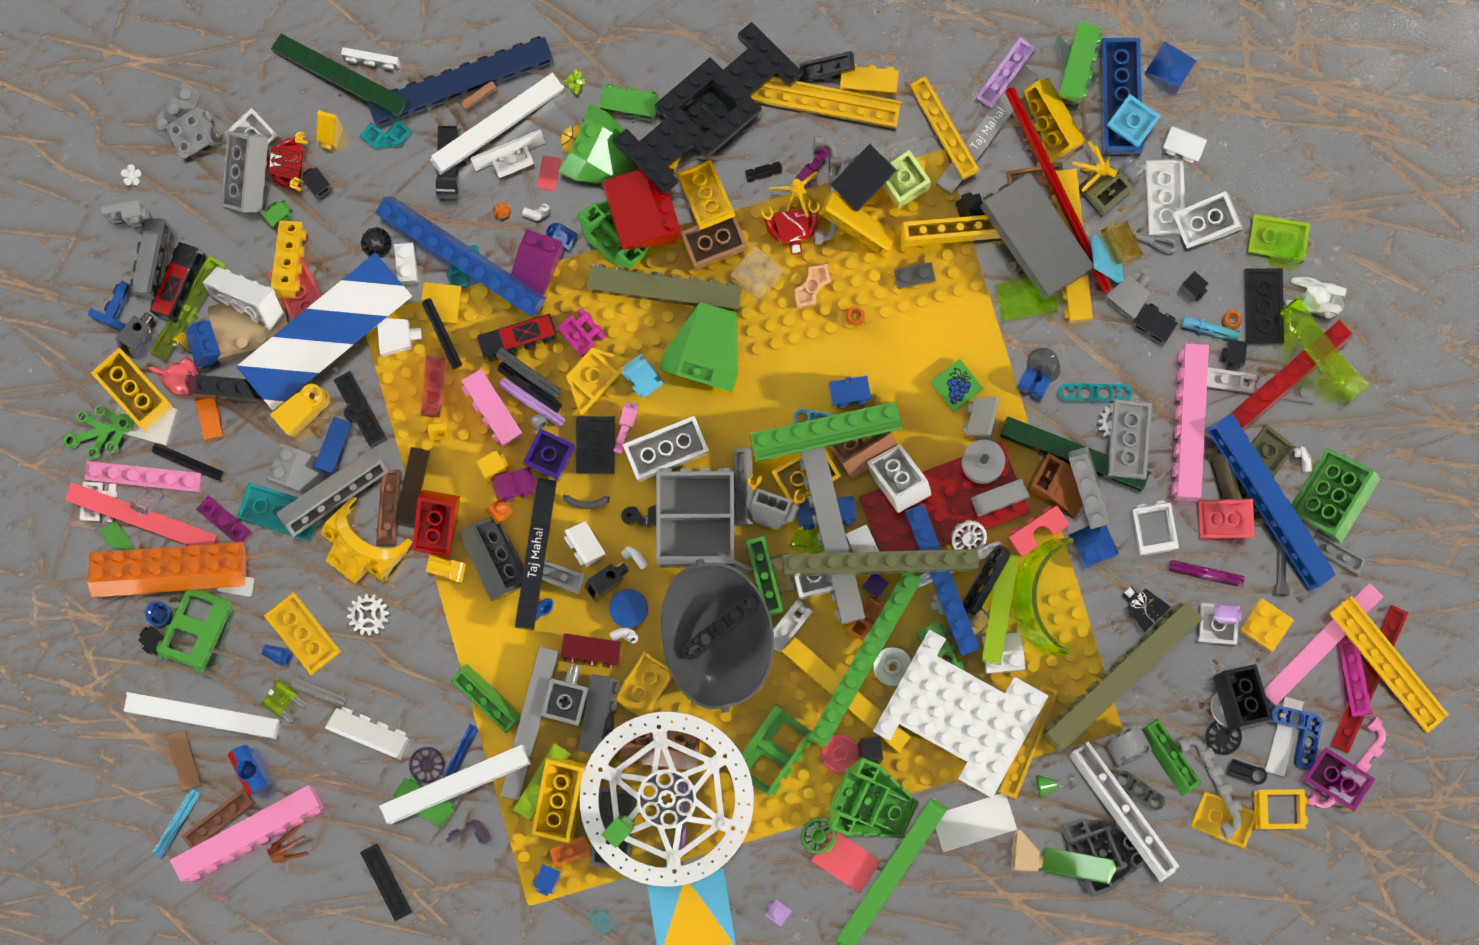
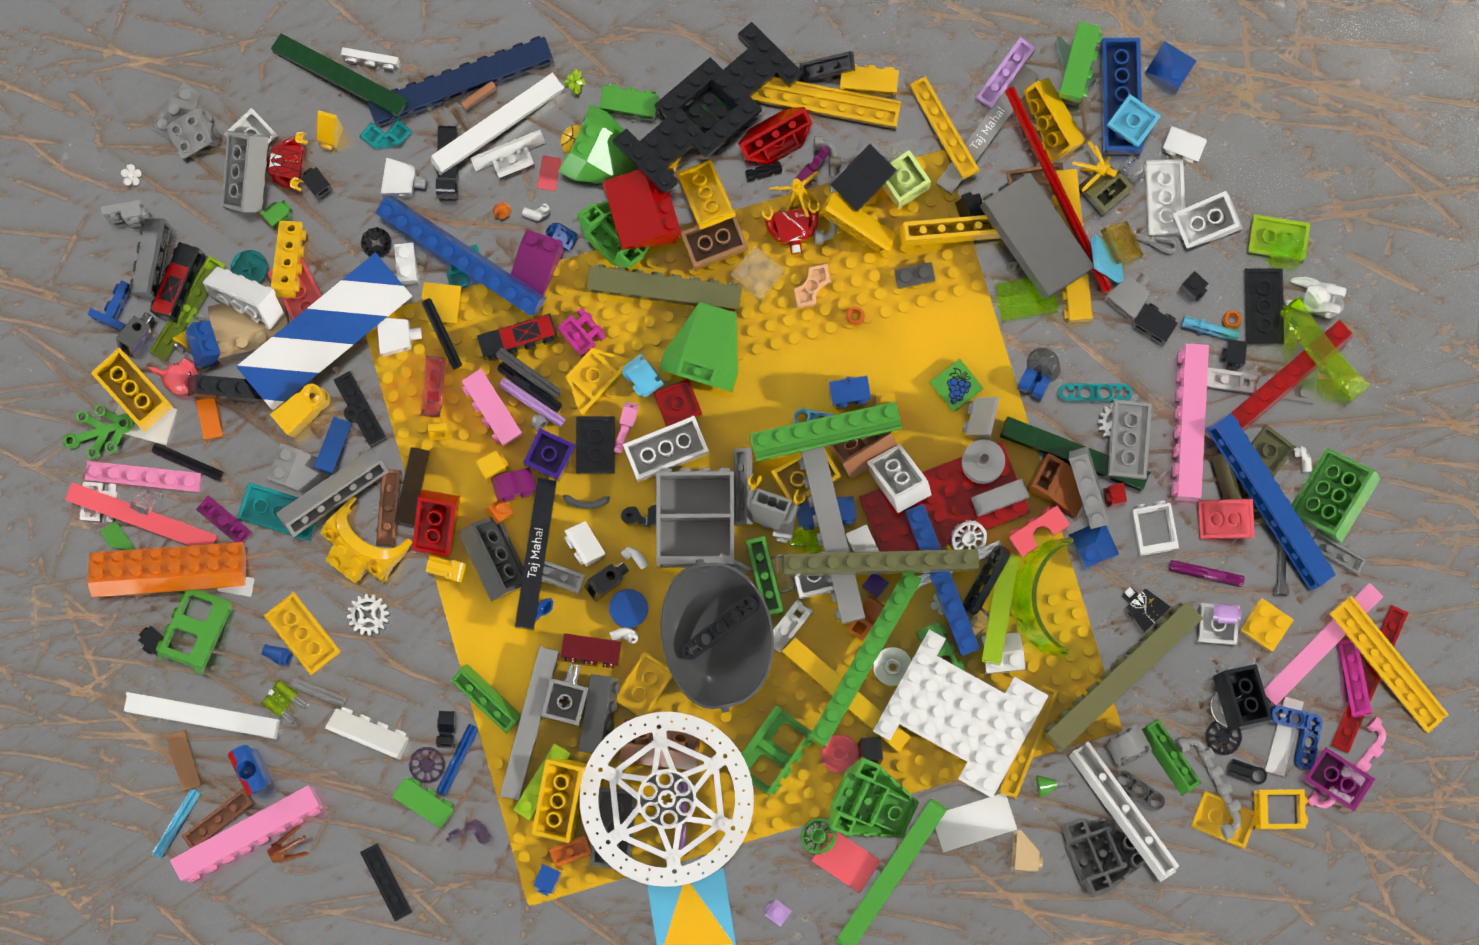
blue wheel [145,601,173,628] -> none
white tile [379,745,531,824] -> none
clear light blue brick [587,906,617,938] -> none
bright green brick [601,815,635,848] -> none
bright green slope [1039,847,1116,884] -> none
none -> teal tile [230,250,269,285]
none -> white torso [381,158,427,197]
none -> black leg [436,711,455,748]
none -> red tile [653,379,703,427]
none -> red wedge [738,107,813,164]
none -> white bracket [773,519,795,543]
none -> red brick [1103,483,1127,508]

